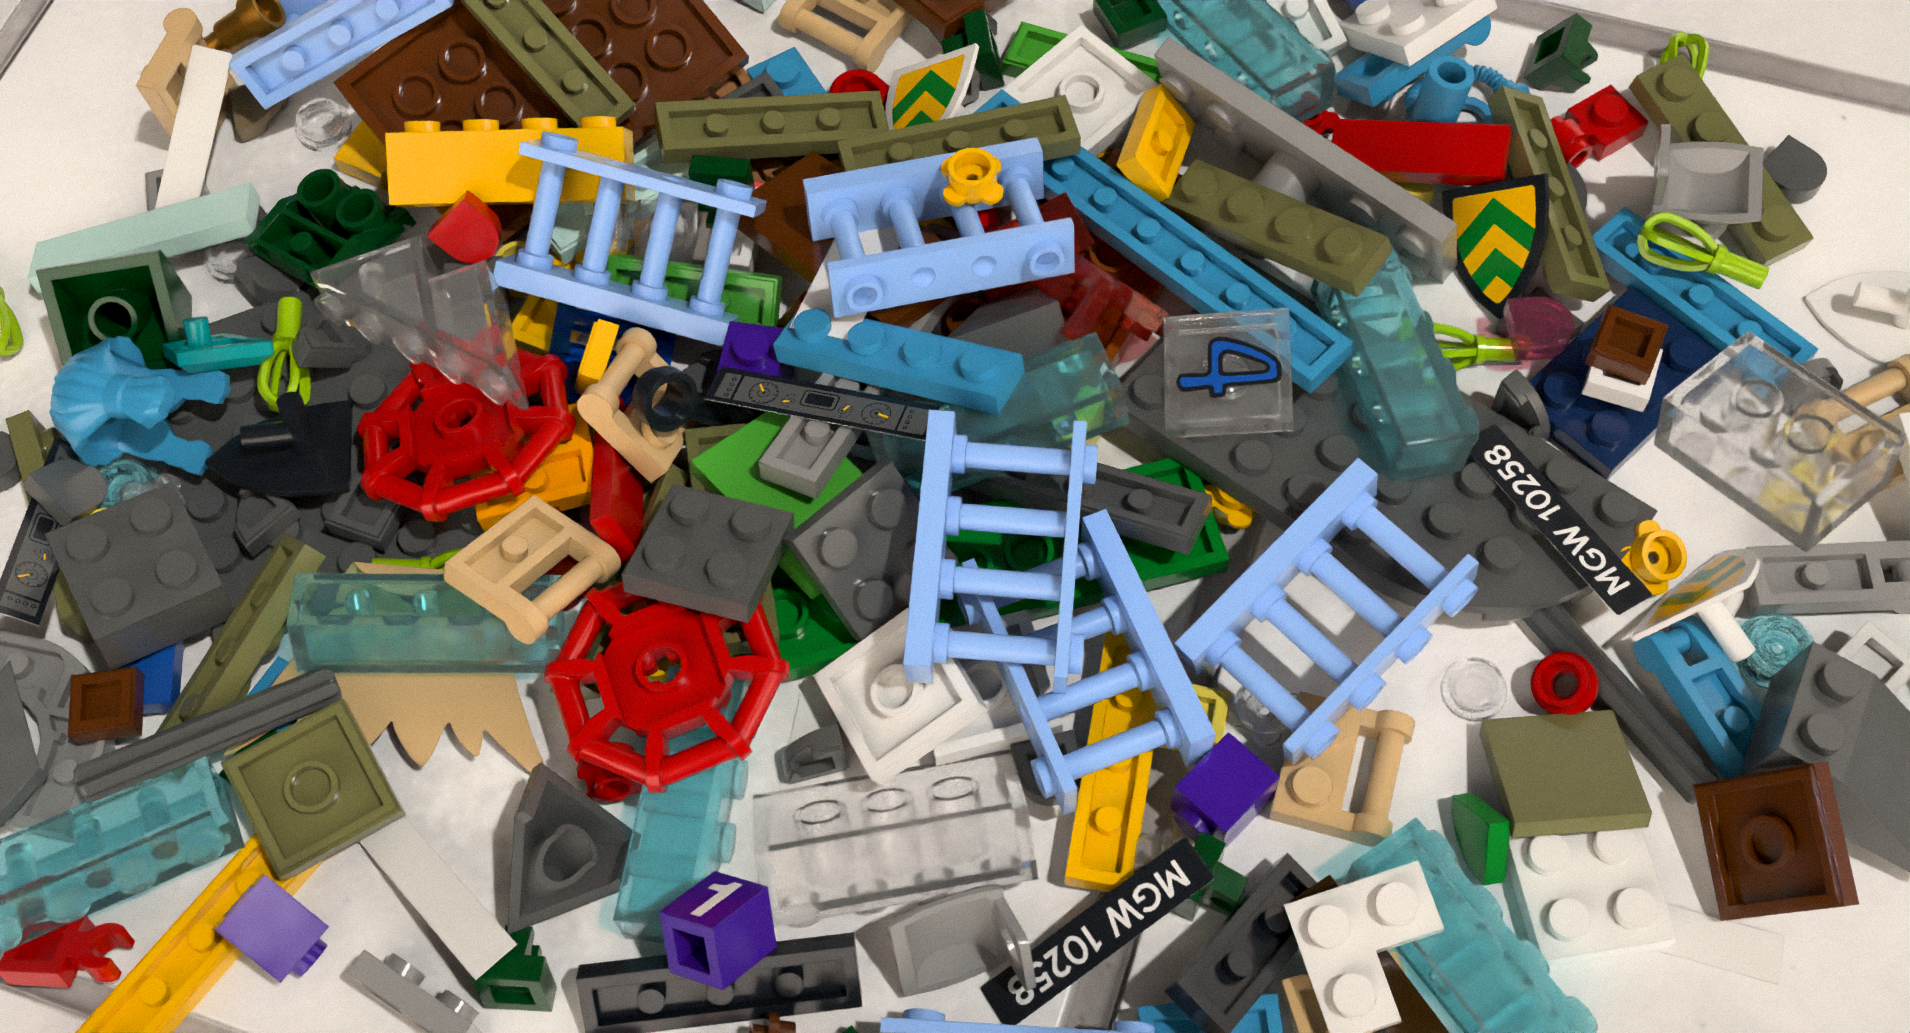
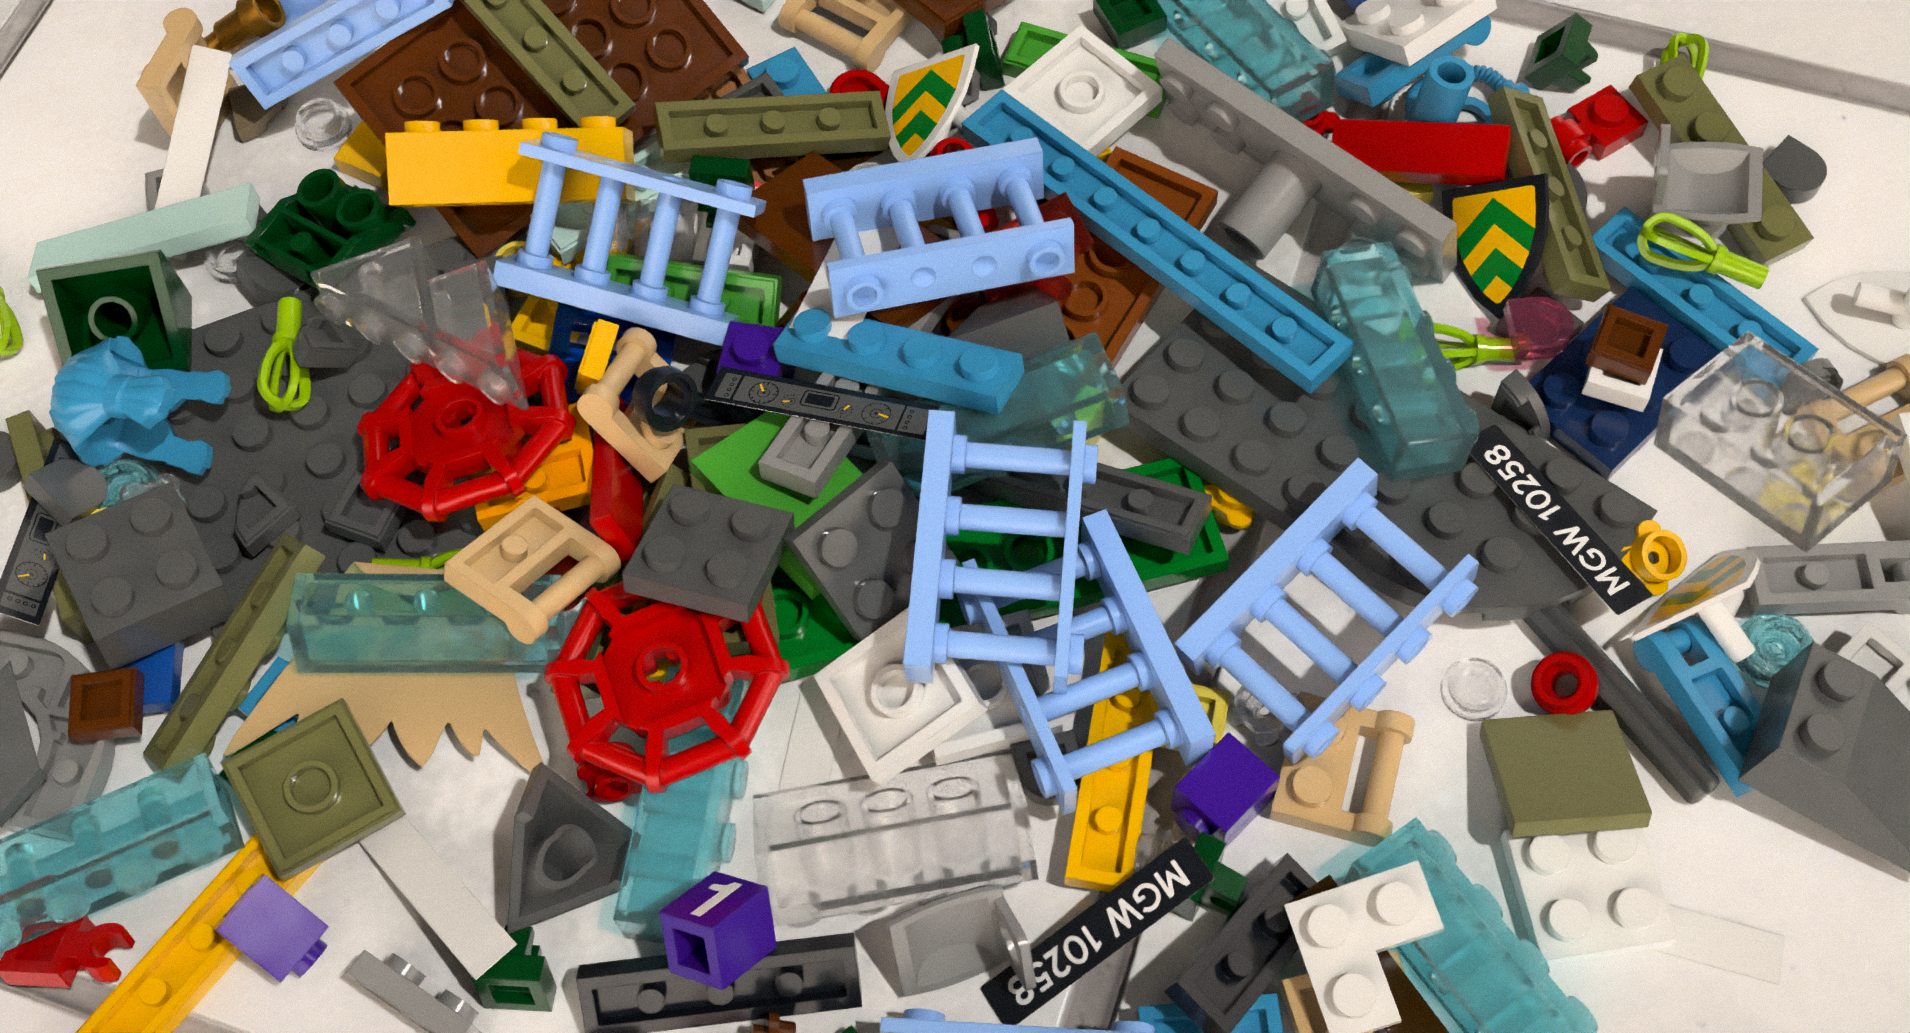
dark grey axle [73,666,342,802] -> none
teal piece [162,316,275,374] -> none
black shield [205,391,353,497] -> none
red tile [427,190,502,263] -> none
dark grey tile [780,723,849,784] -> none
olive plate [837,95,1081,172] -> none
yellow plate [941,148,1003,207] -> none
clear red plate [1060,252,1183,346] -> none
yellow plate [1116,83,1196,202] -> none
olive plate [1162,159,1393,297] -> none
clear tile [1164,308,1294,439] -> none
green tile [1452,792,1510,886] -> none
reddish brown tile [1693,762,1859,921] -> none

